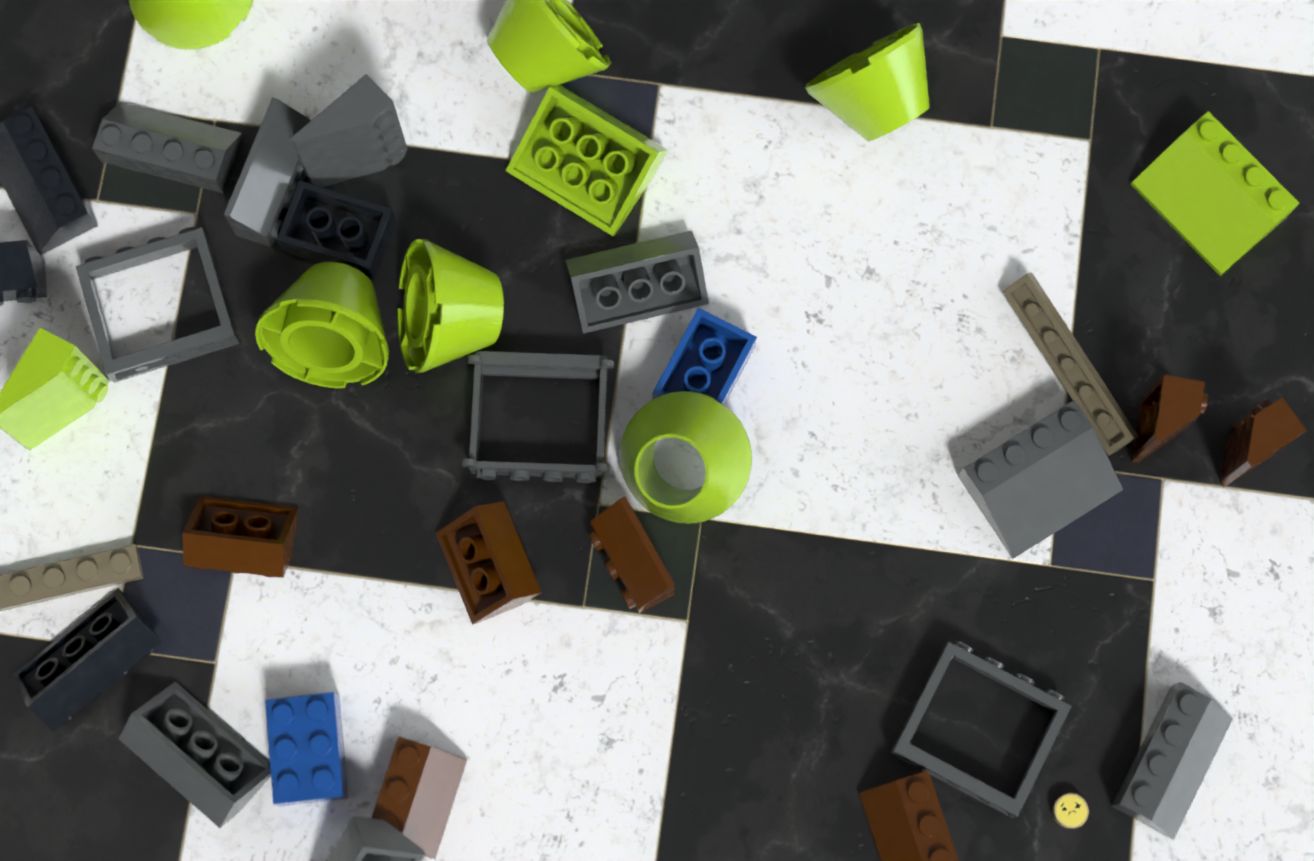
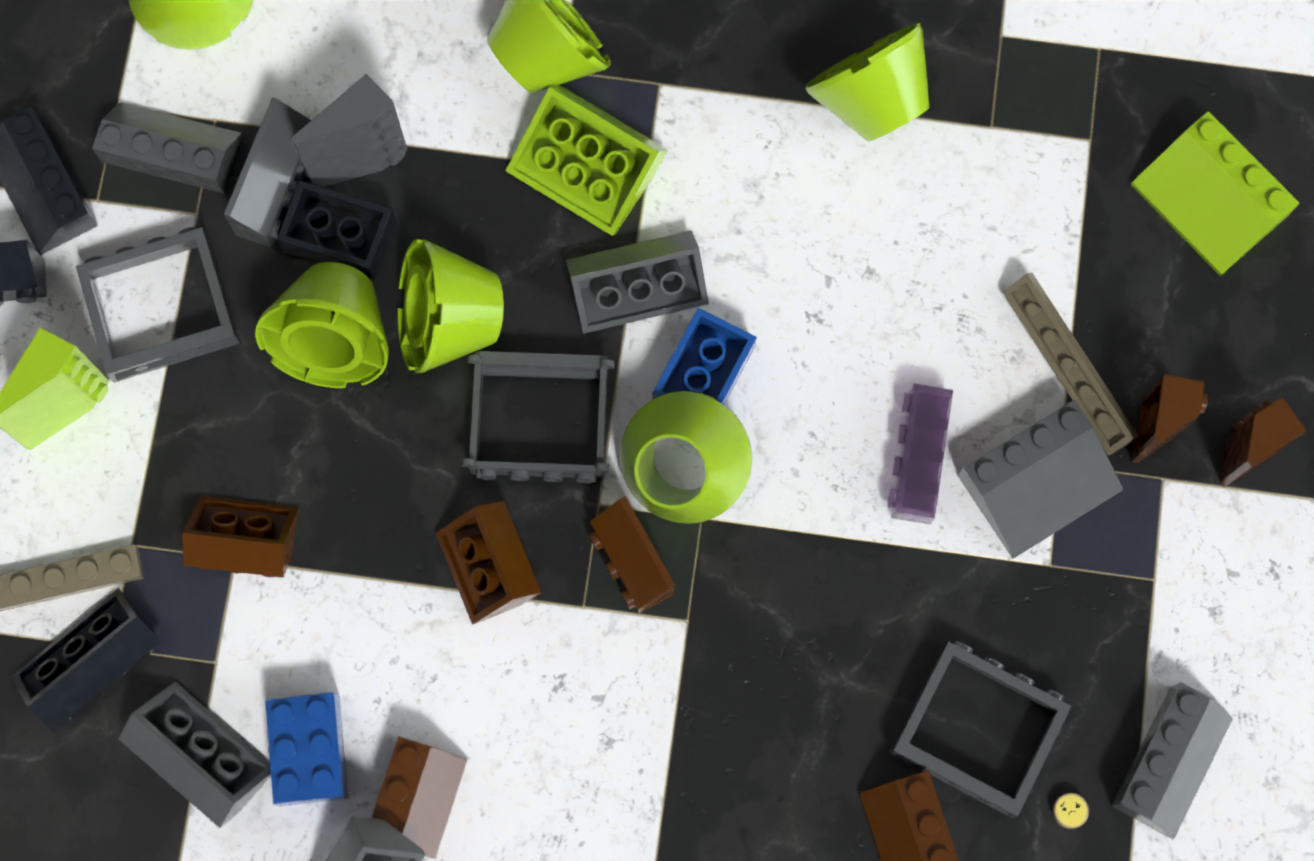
none -> clear purple brick [887,383,953,524]

